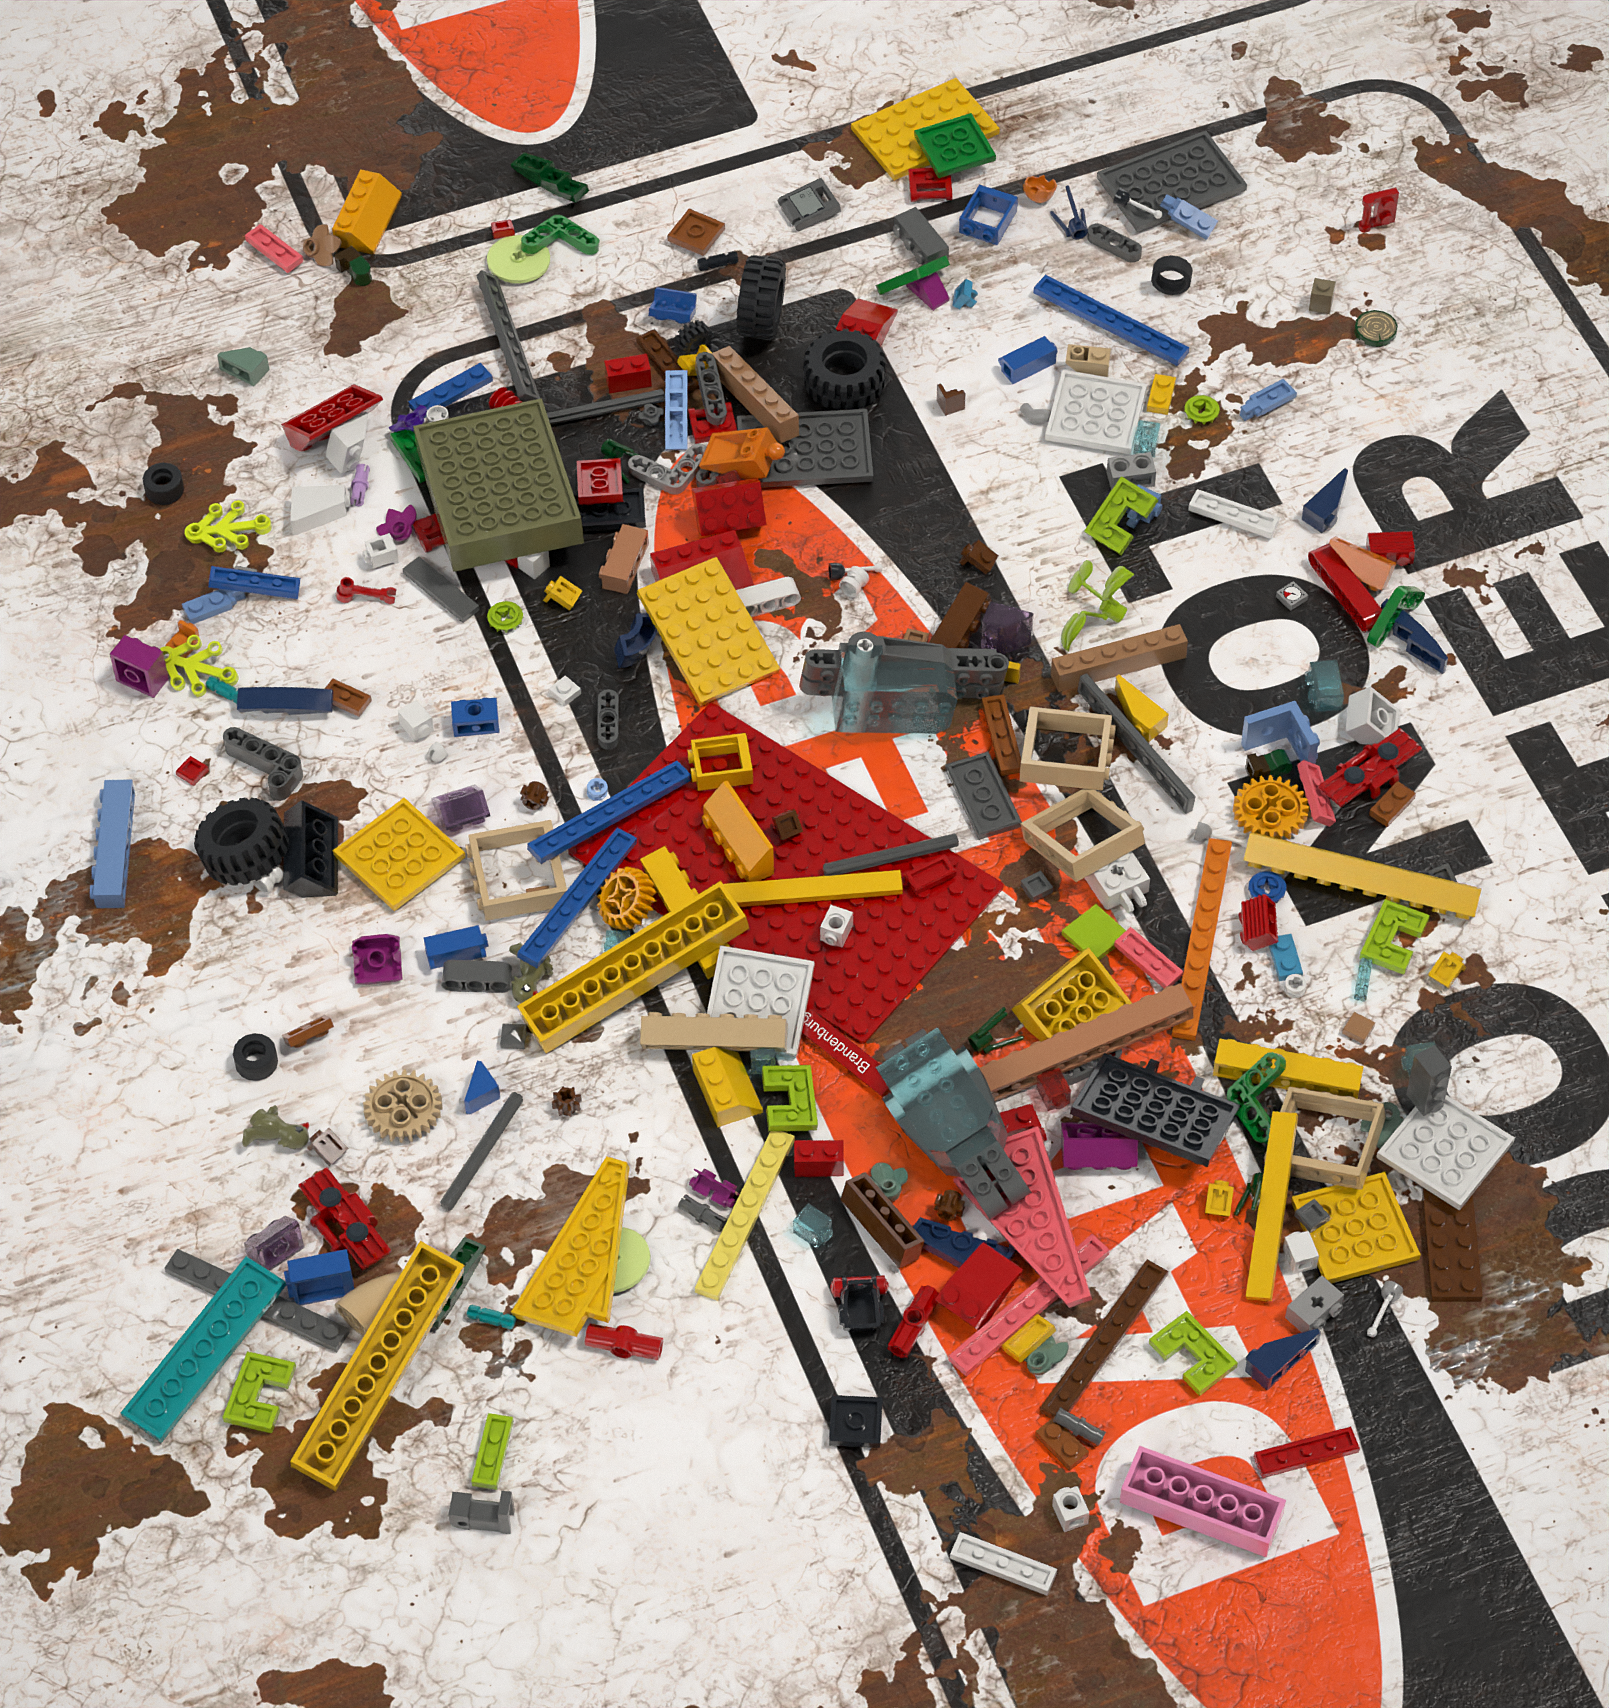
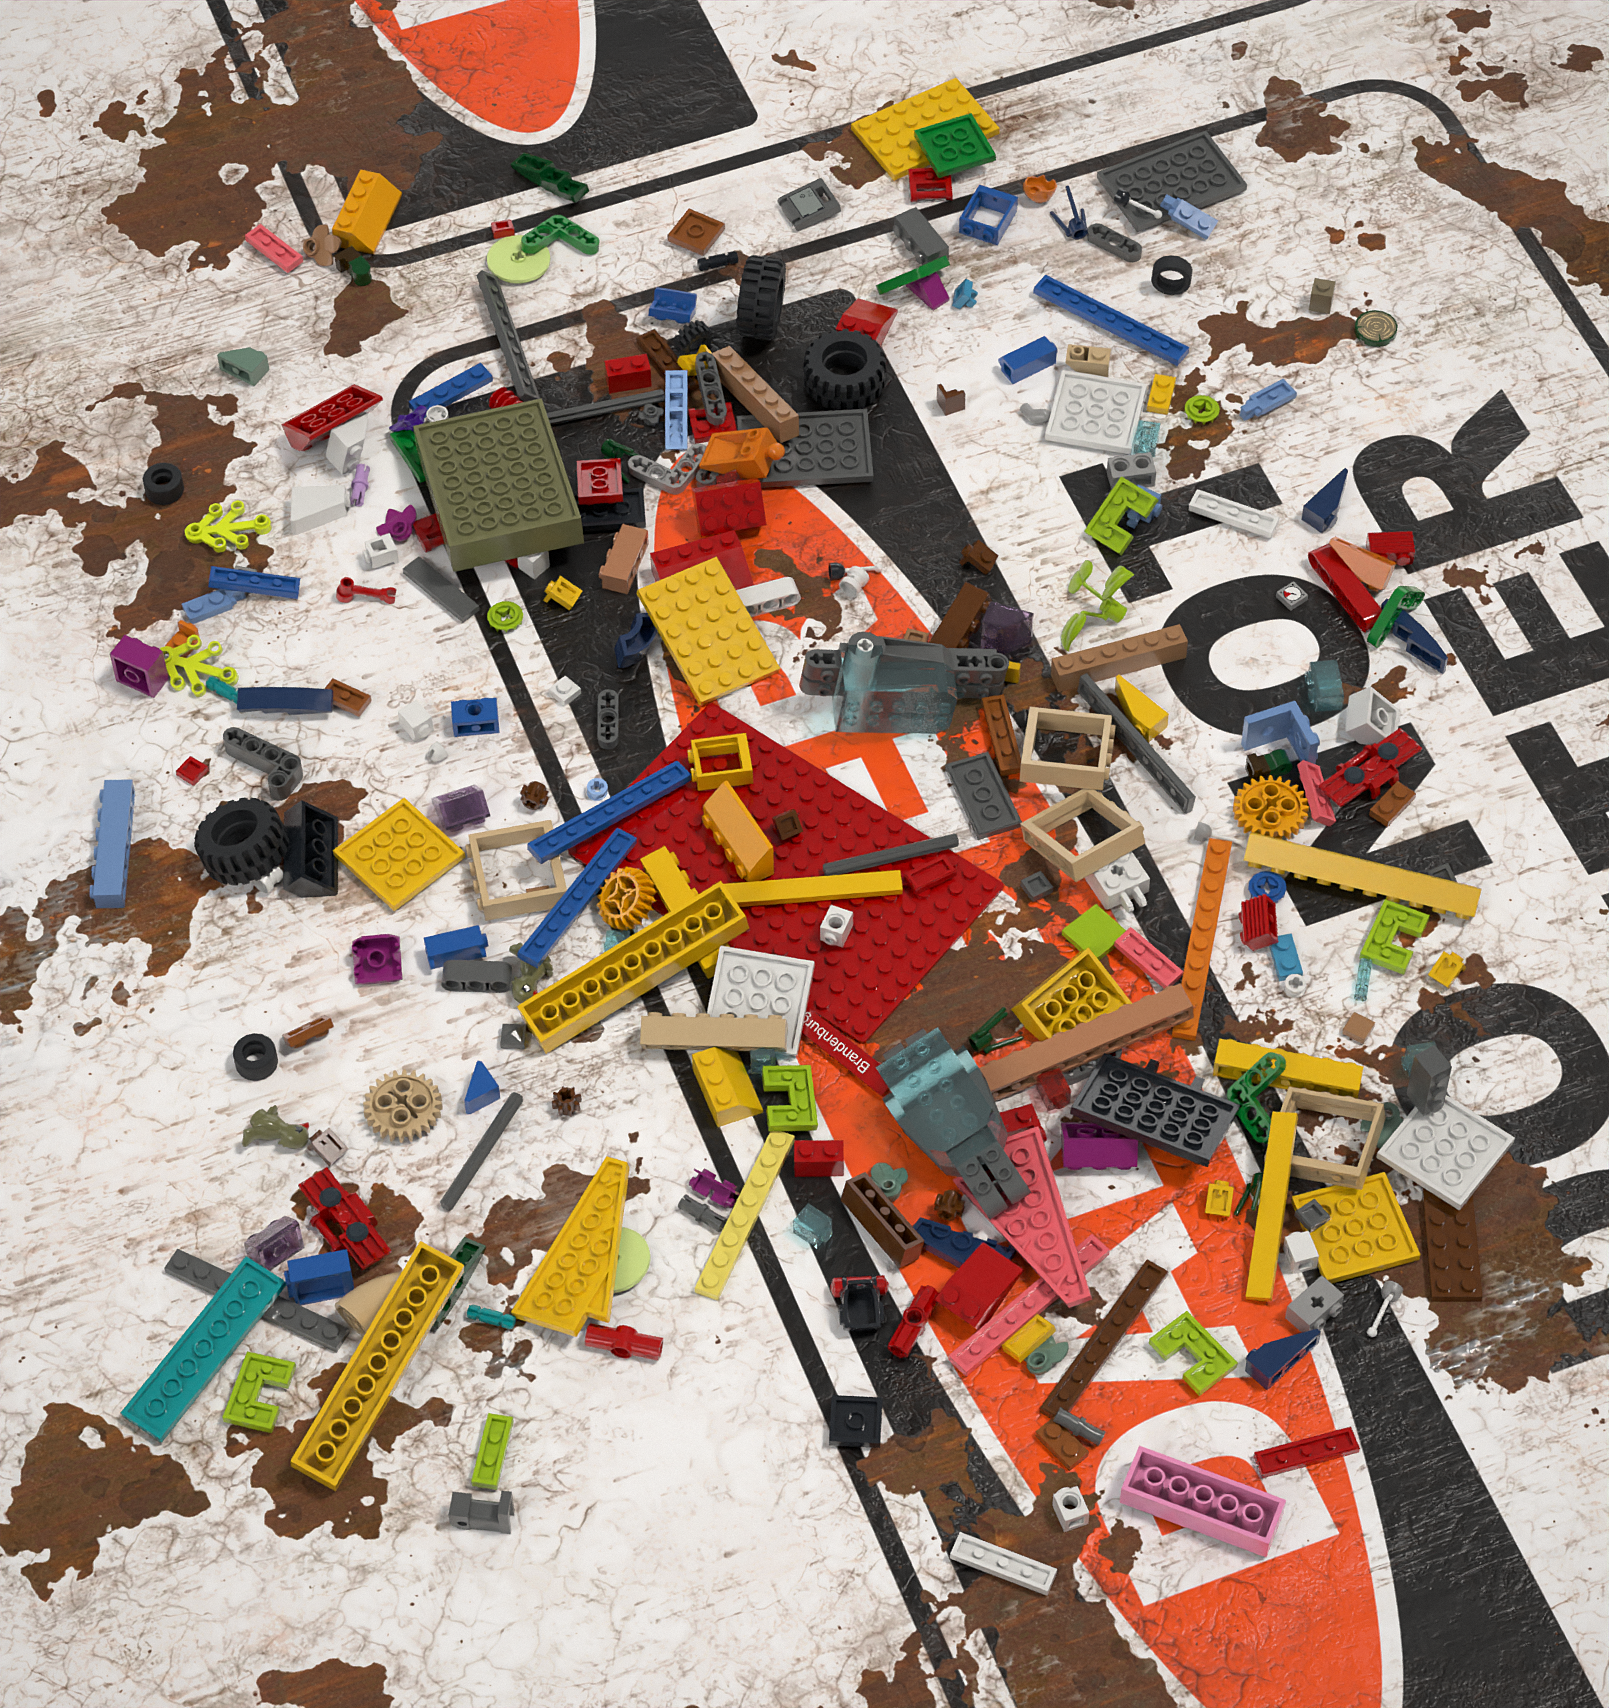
red plate [1358,187,1399,233] -> none

